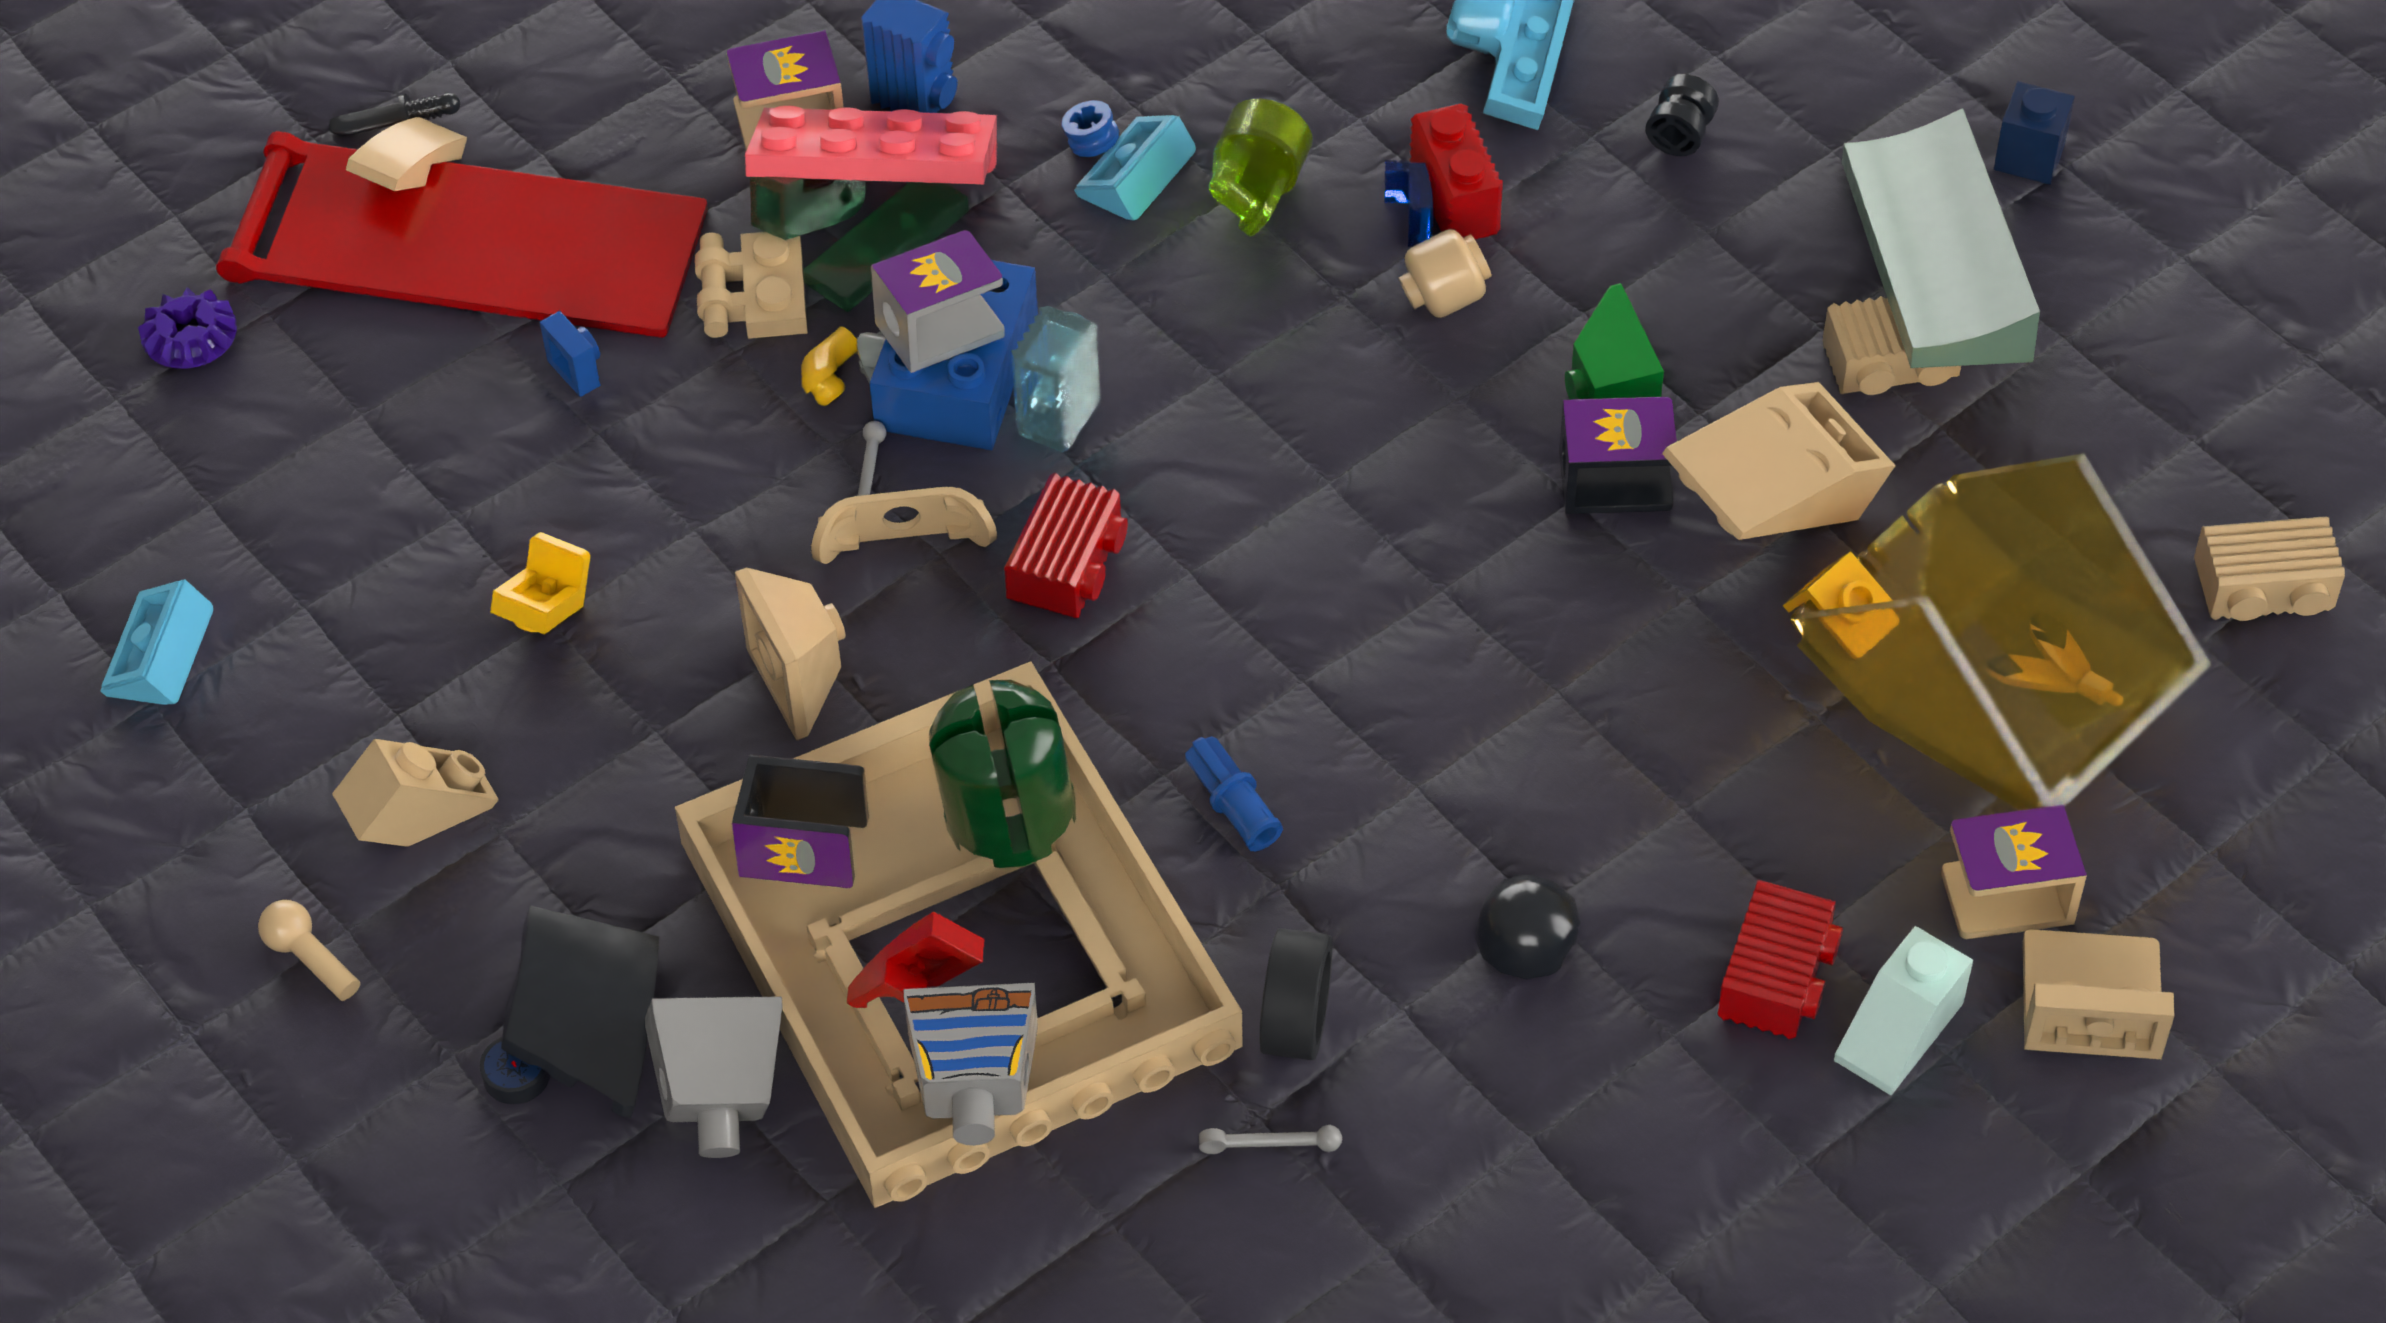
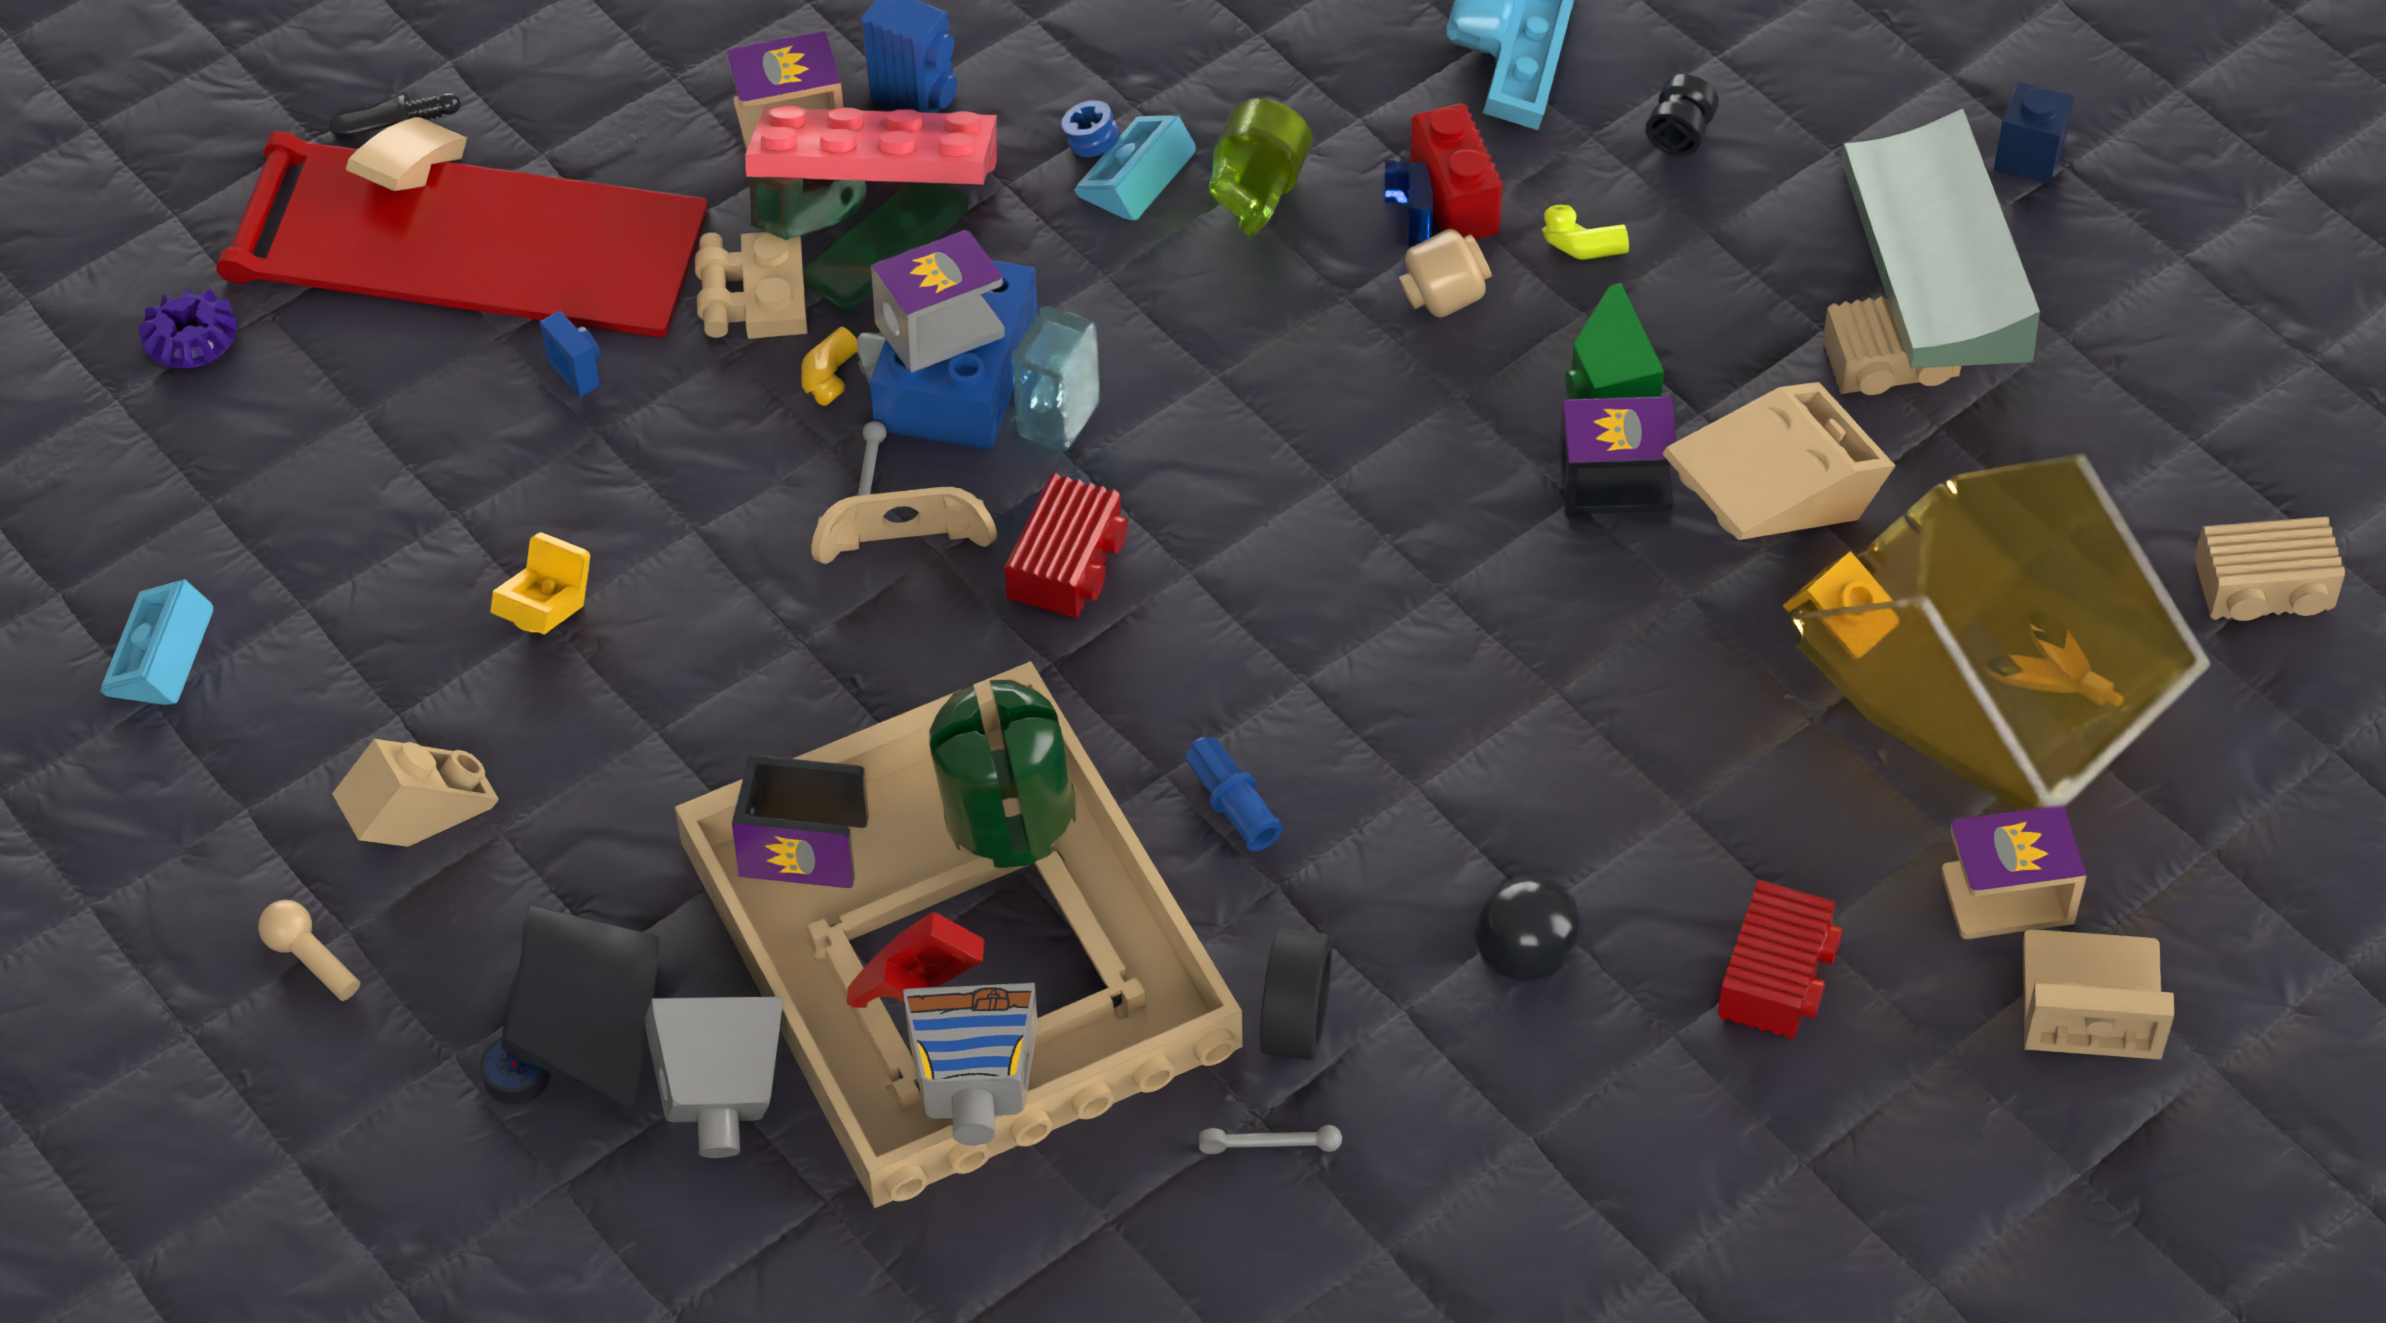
tan slope [735,567,846,741] -> none
light aqua slope [1834,926,1973,1095] -> none
none -> neon yellow arm [1542,205,1629,260]

